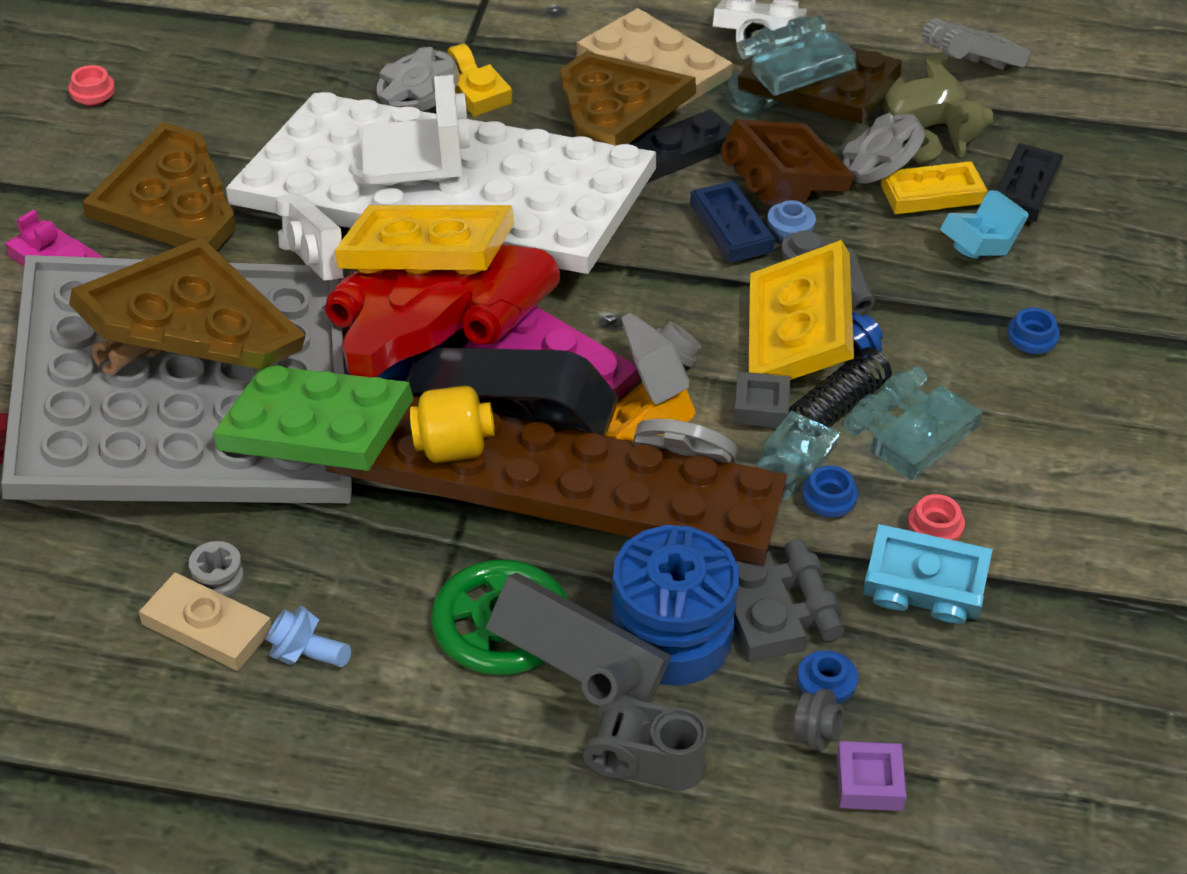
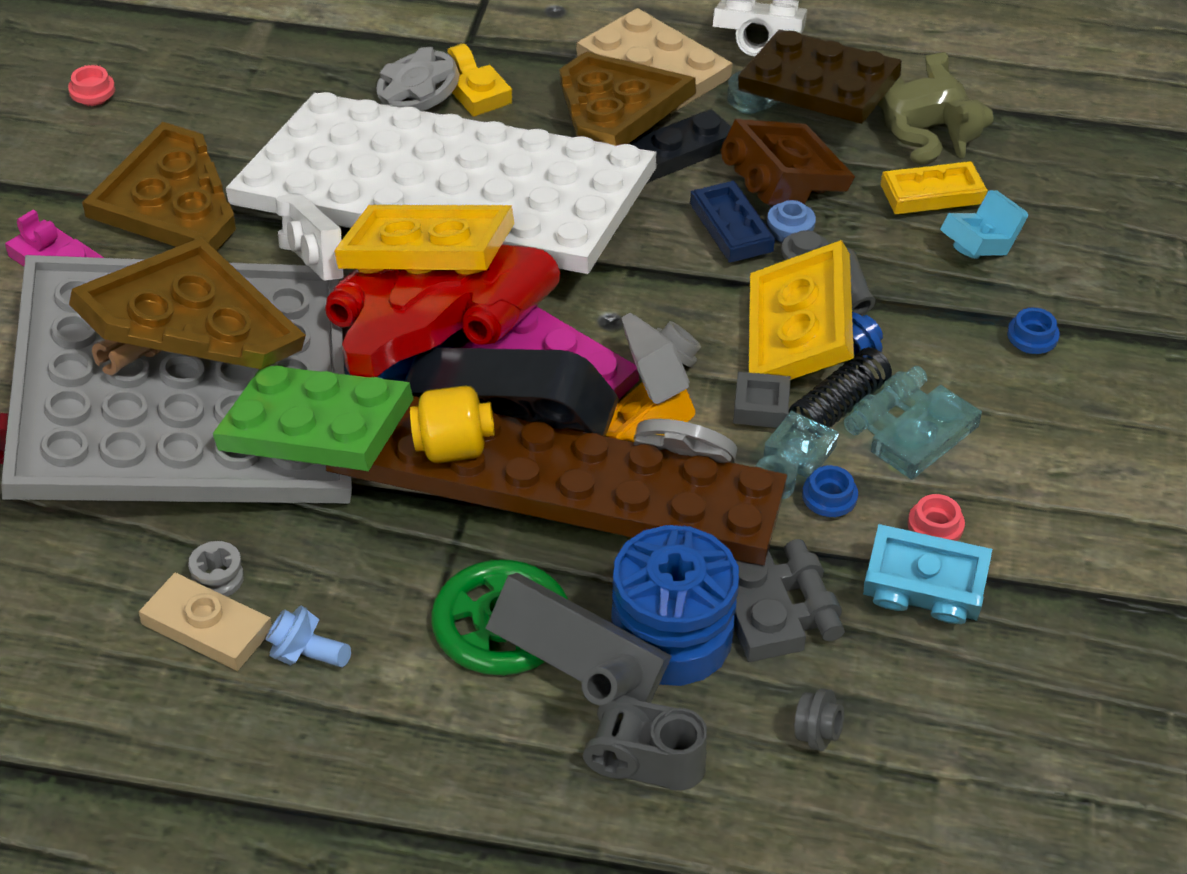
white bracket [362,75,470,186] -> none
clear light blue plate [737,15,856,96] -> none
blue plate [797,650,858,704] -> none
medium lavender plate [836,741,906,811] -> none
light grey wheel [842,113,925,183] -> none
light grey hinge [921,18,1031,70] -> none
black plate [996,143,1064,222] -> none

